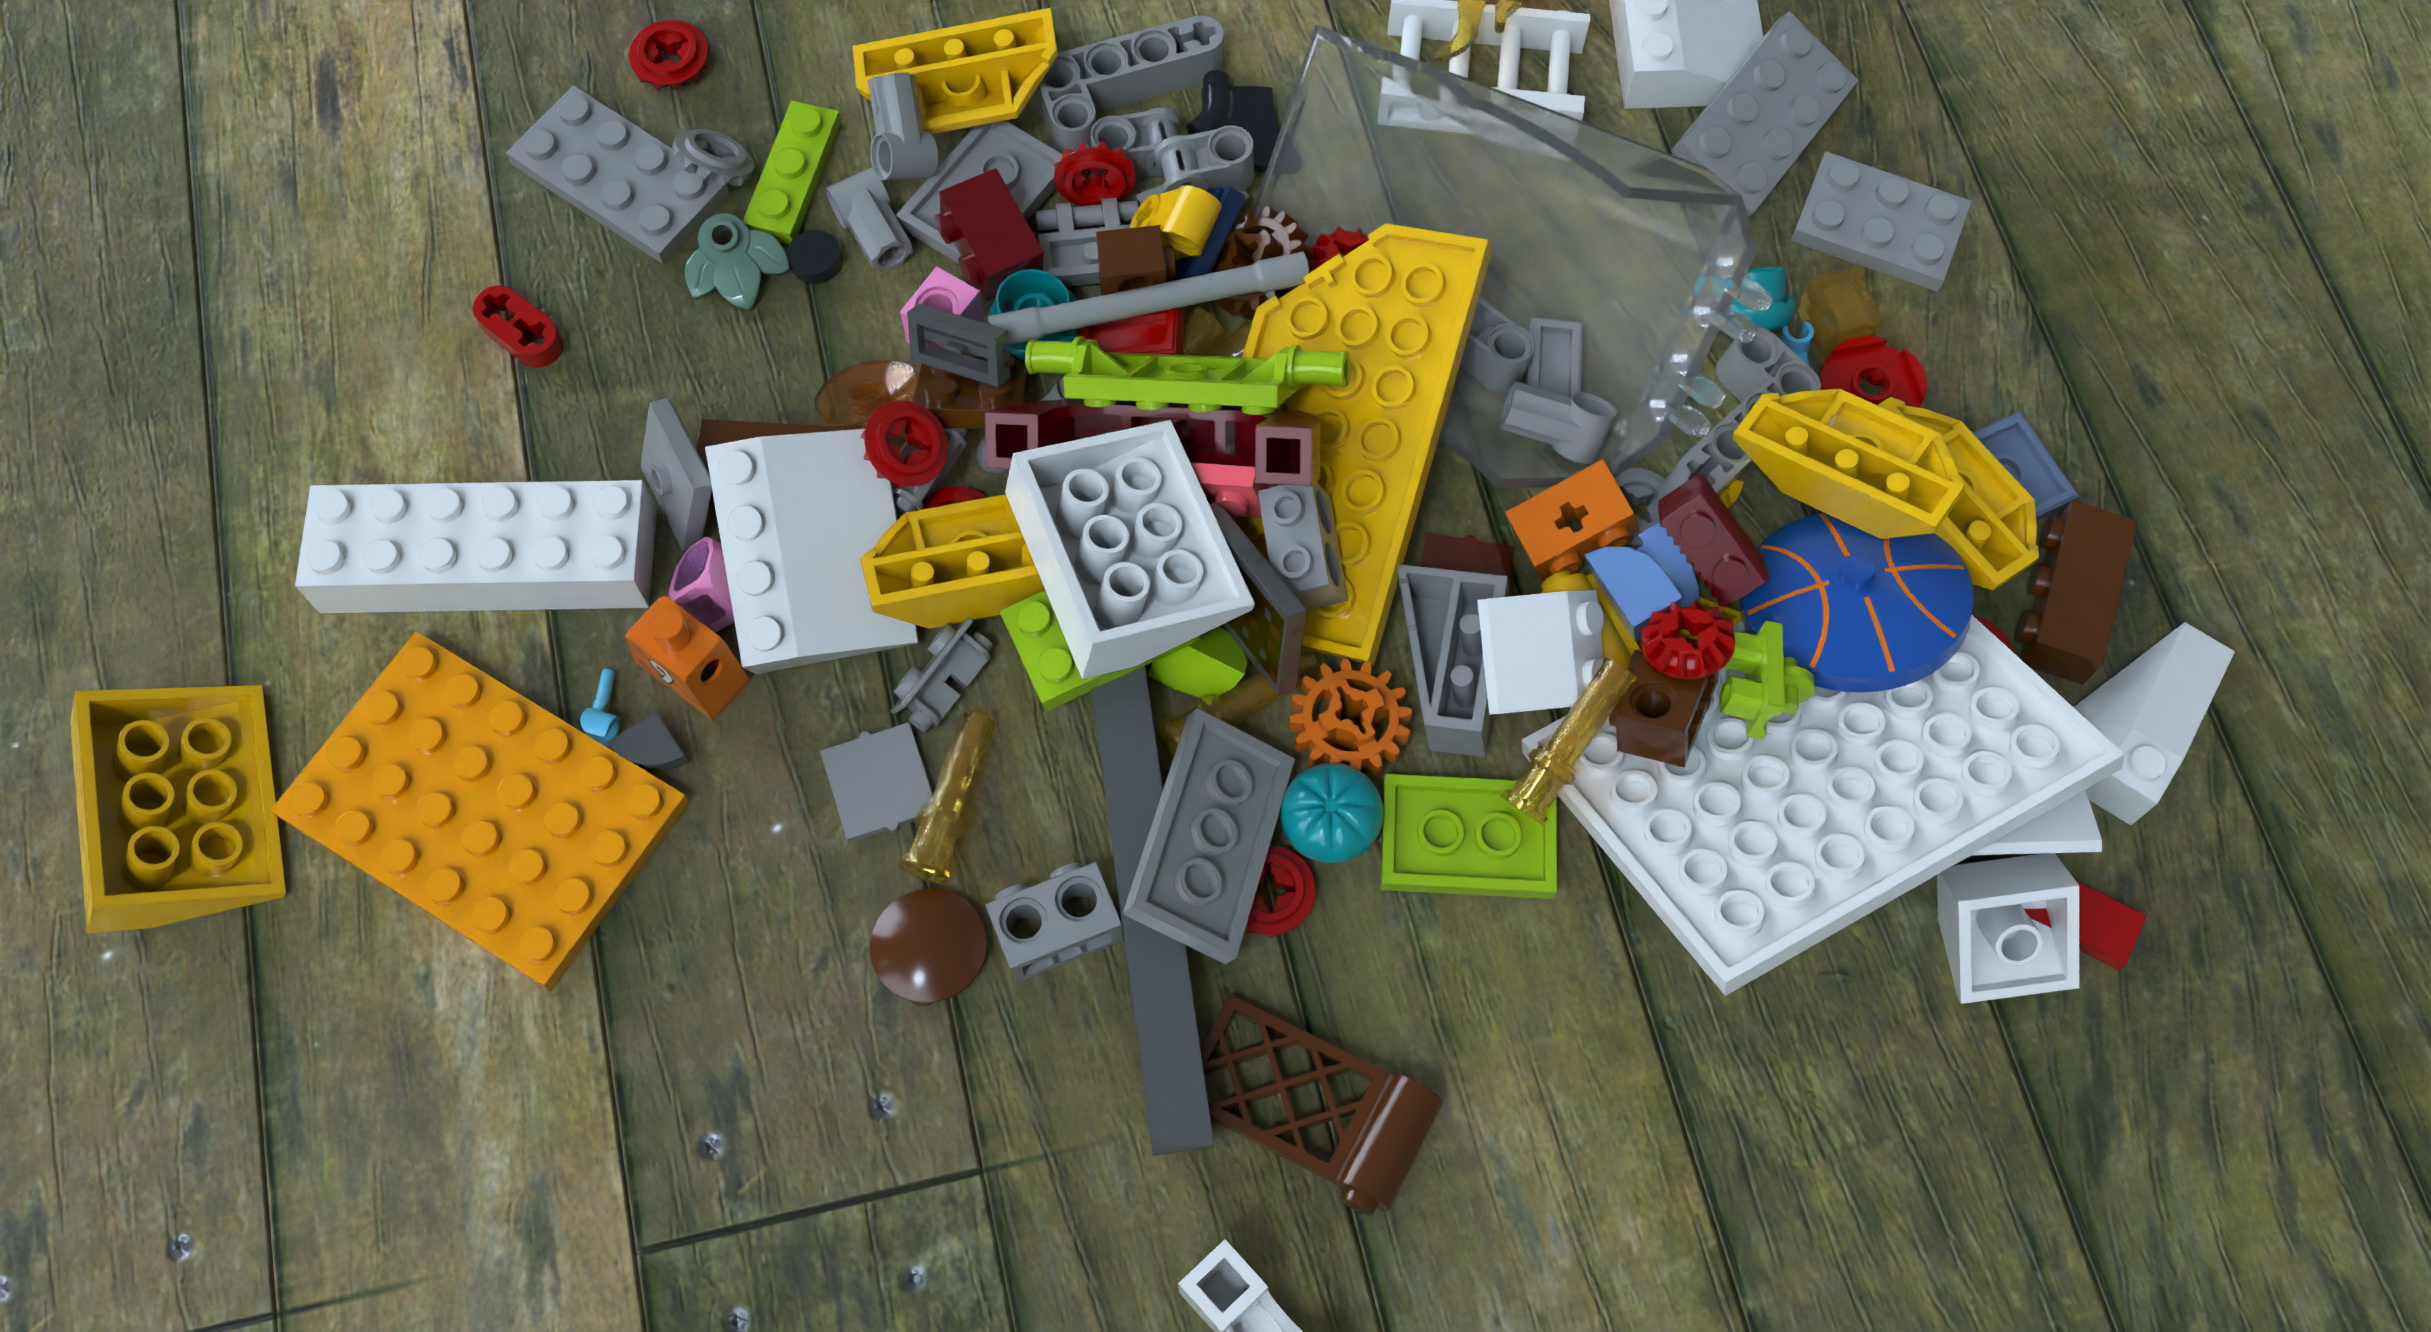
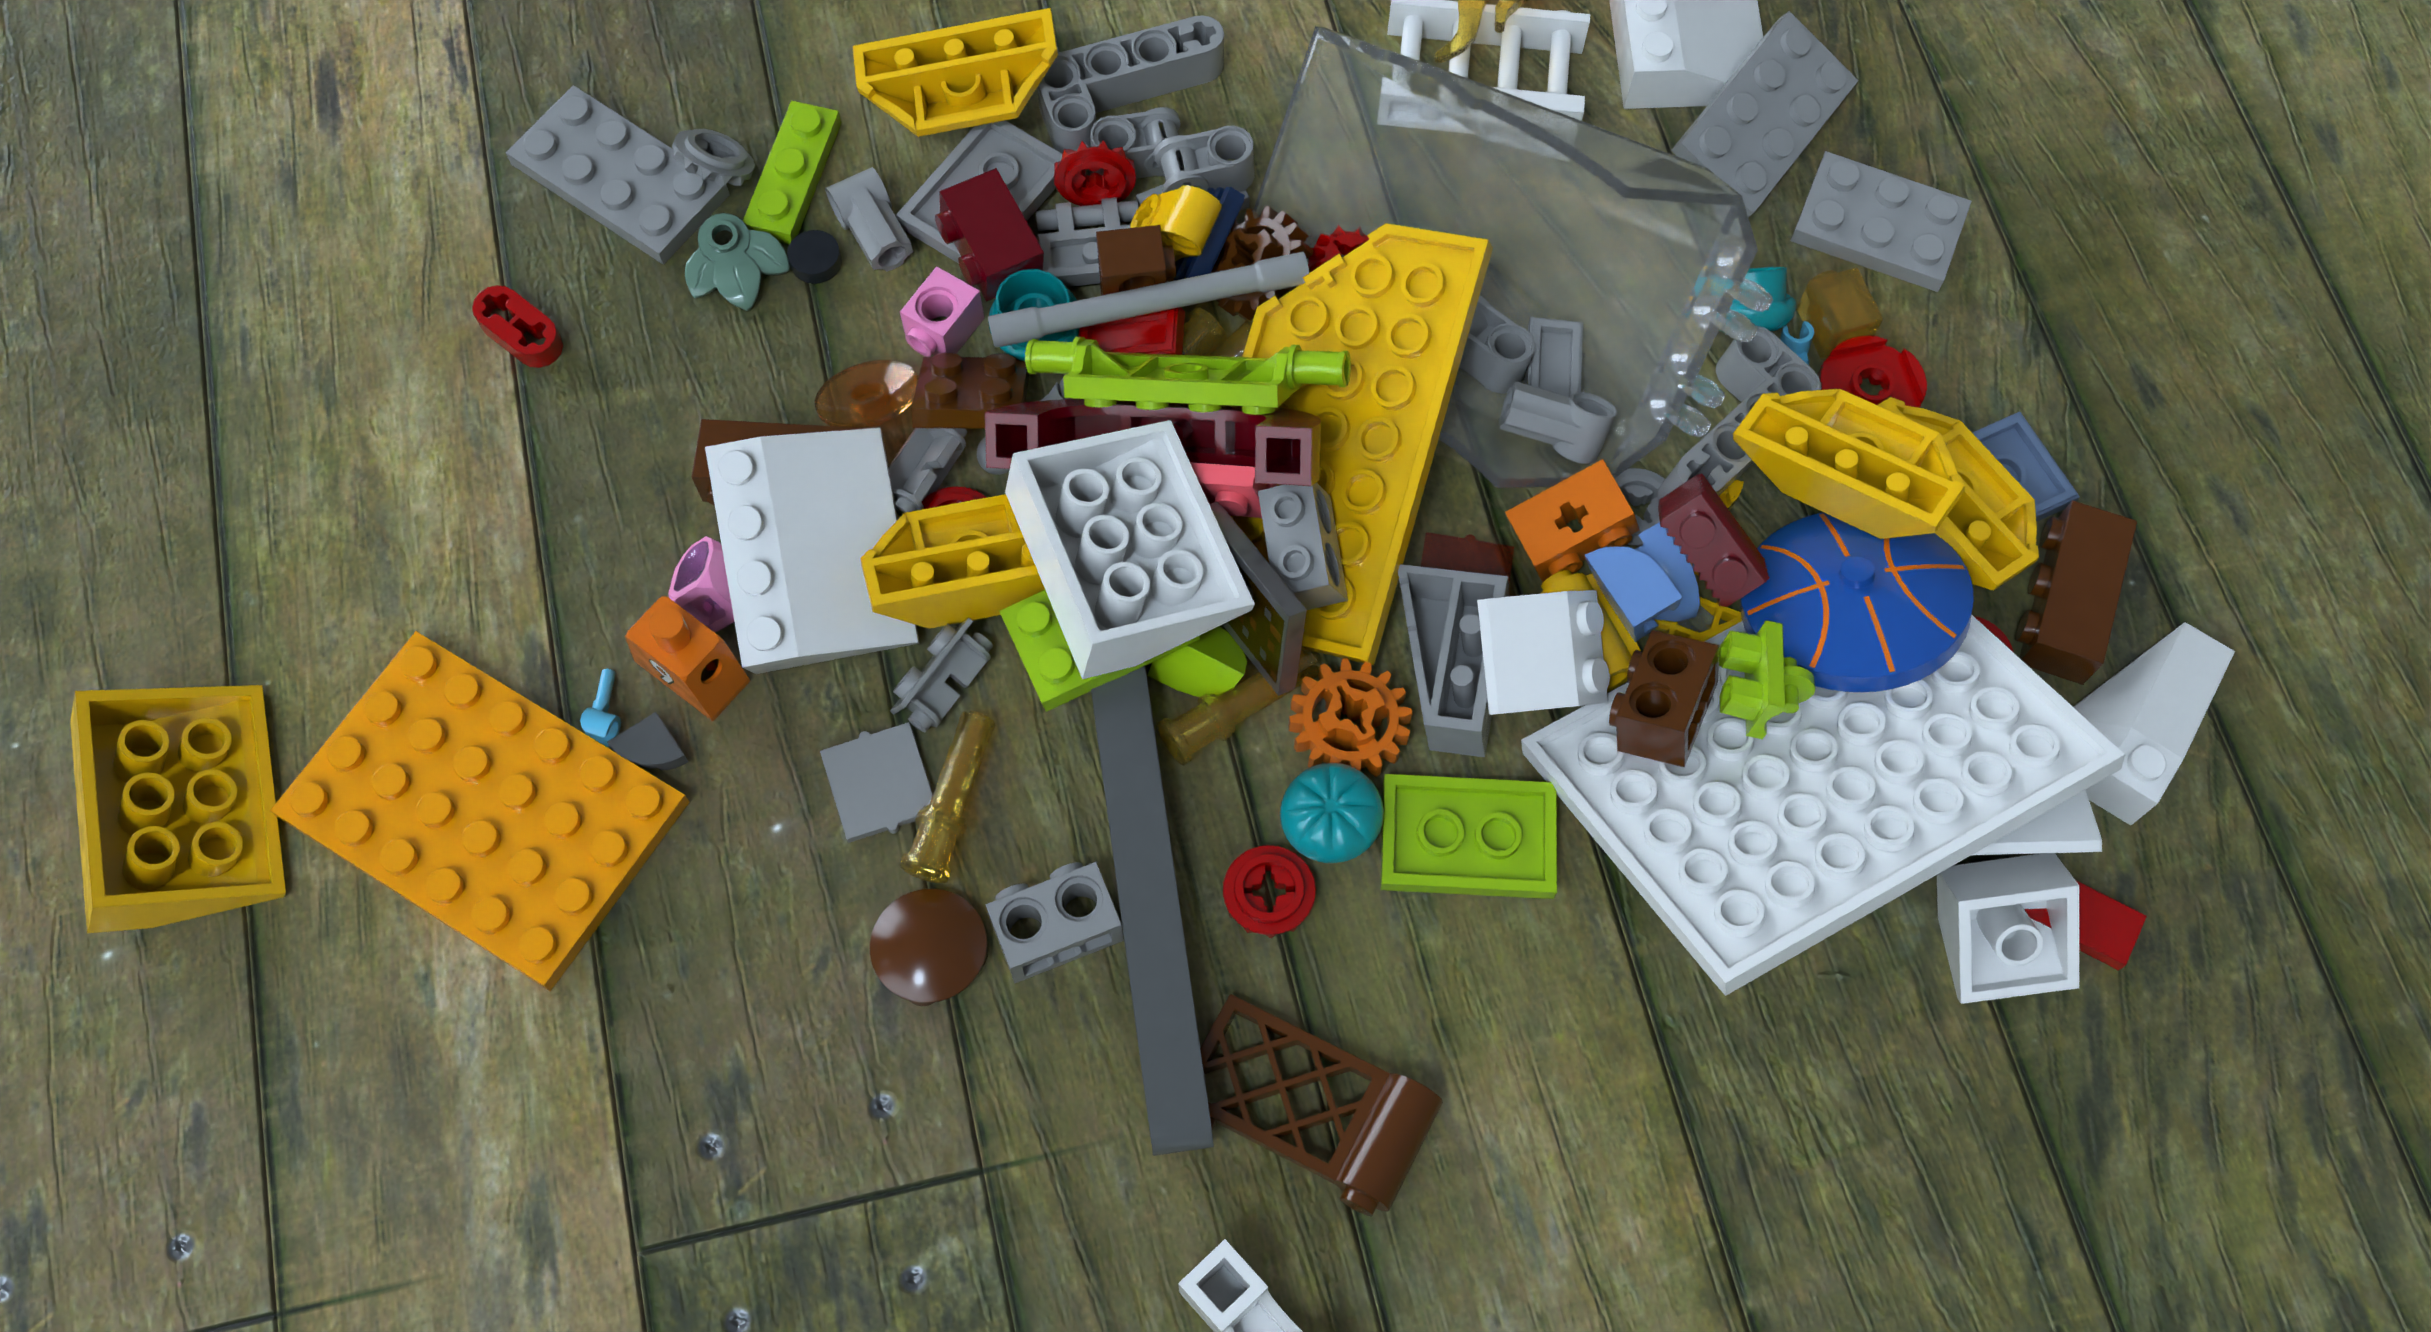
white brick [295,480,657,613] -> none
red gear [628,20,710,91] -> none
light grey plate [640,398,712,551] -> none
red gear [860,400,948,489] -> none
light grey piece [868,72,938,180] -> none
dark grey tile [907,303,1011,387] -> none
light grey plate [1122,708,1295,964] -> none
black arm [1186,70,1302,173] -> none
clear yellow pin [1500,657,1637,826] -> none
red gear [1641,600,1736,679] -> none

